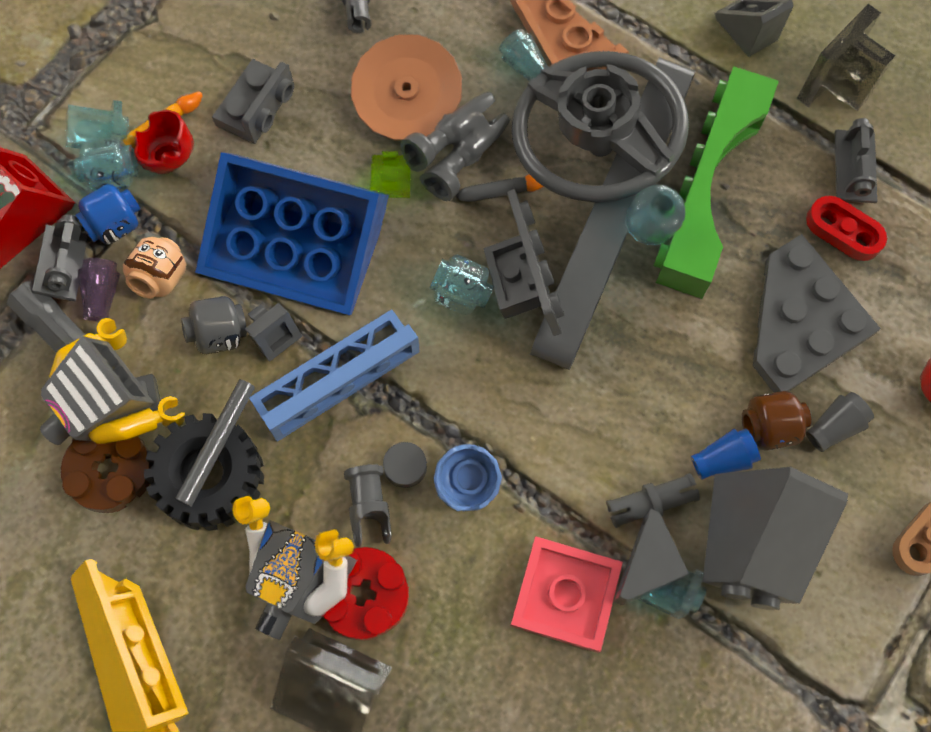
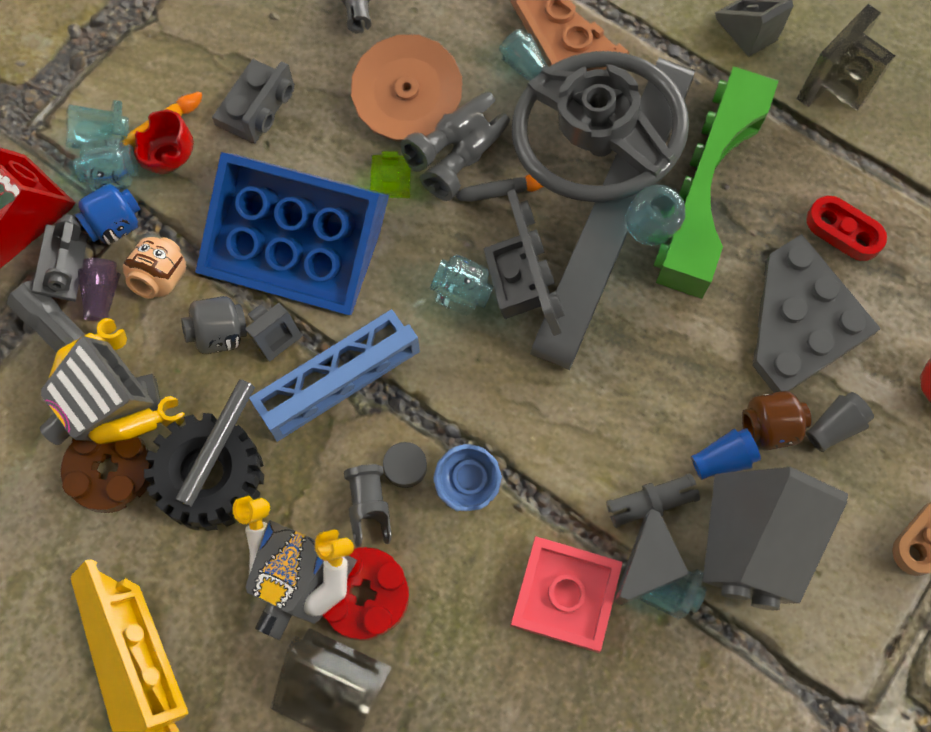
dark grey hinge [835,118,878,204] -> none

